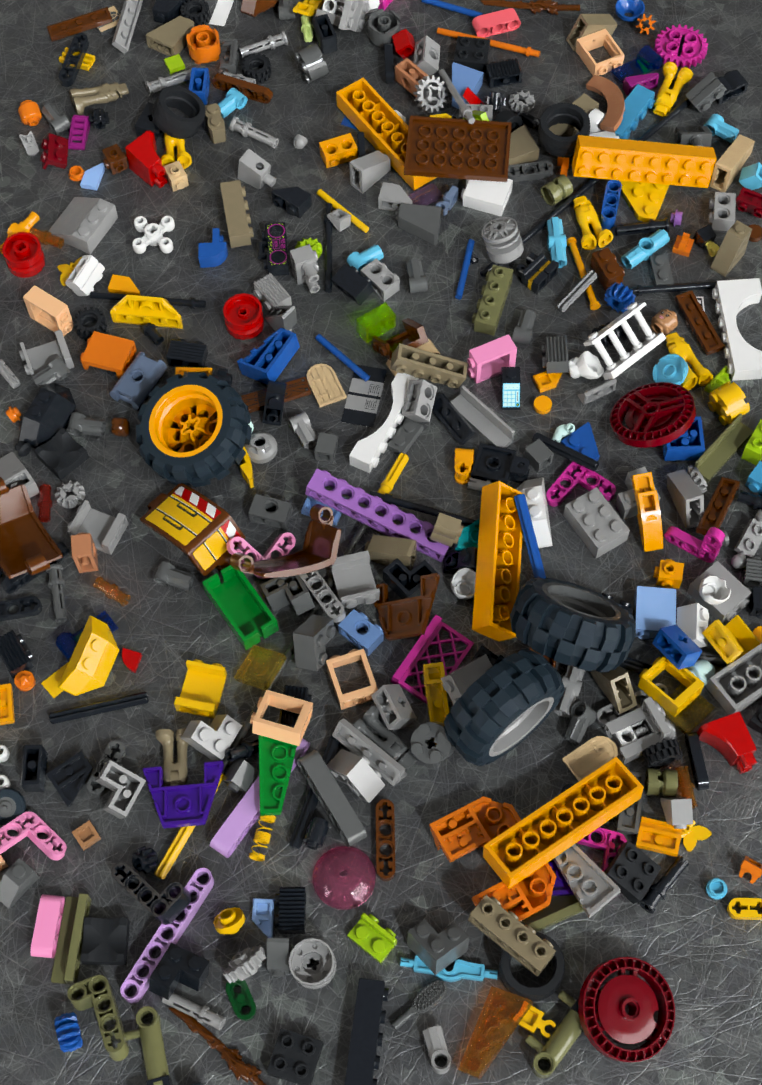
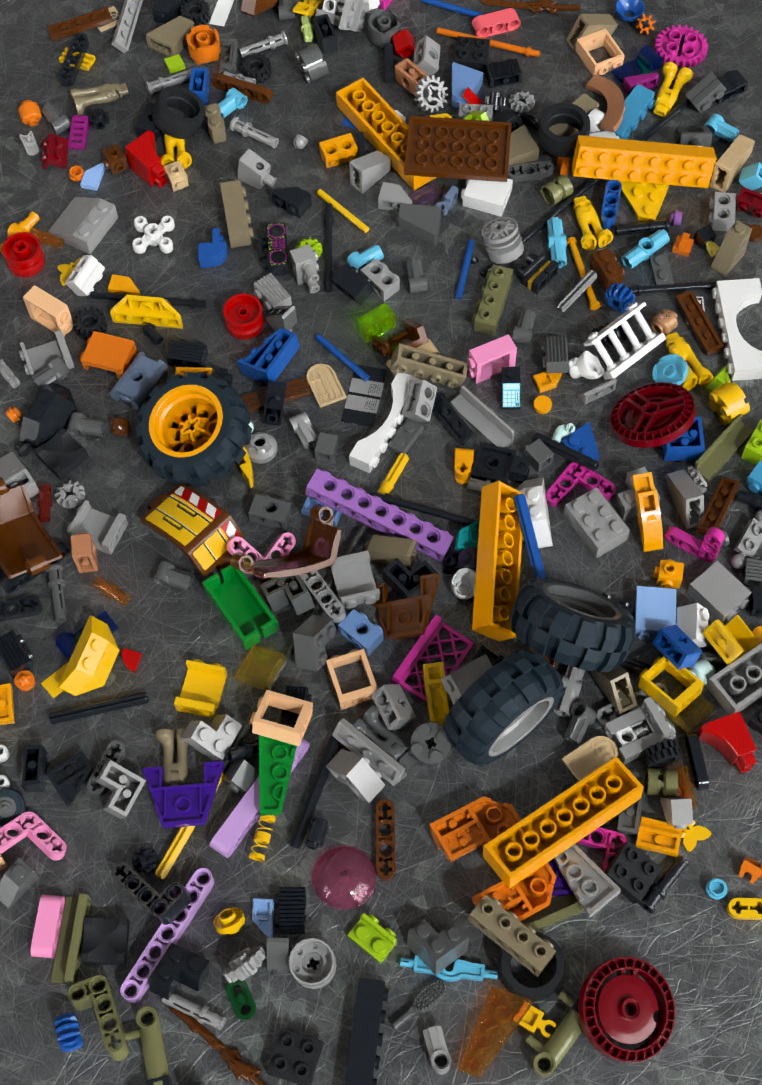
medium nougat plate [72,820,101,851] -> none
dark grey beam [297,750,367,847] -> none
light grey slope [327,208,351,232] -> none
dark tan brick [430,513,464,547] -> none
light grey bar [439,69,475,124] -> none
white hair [699,575,731,605] -> none

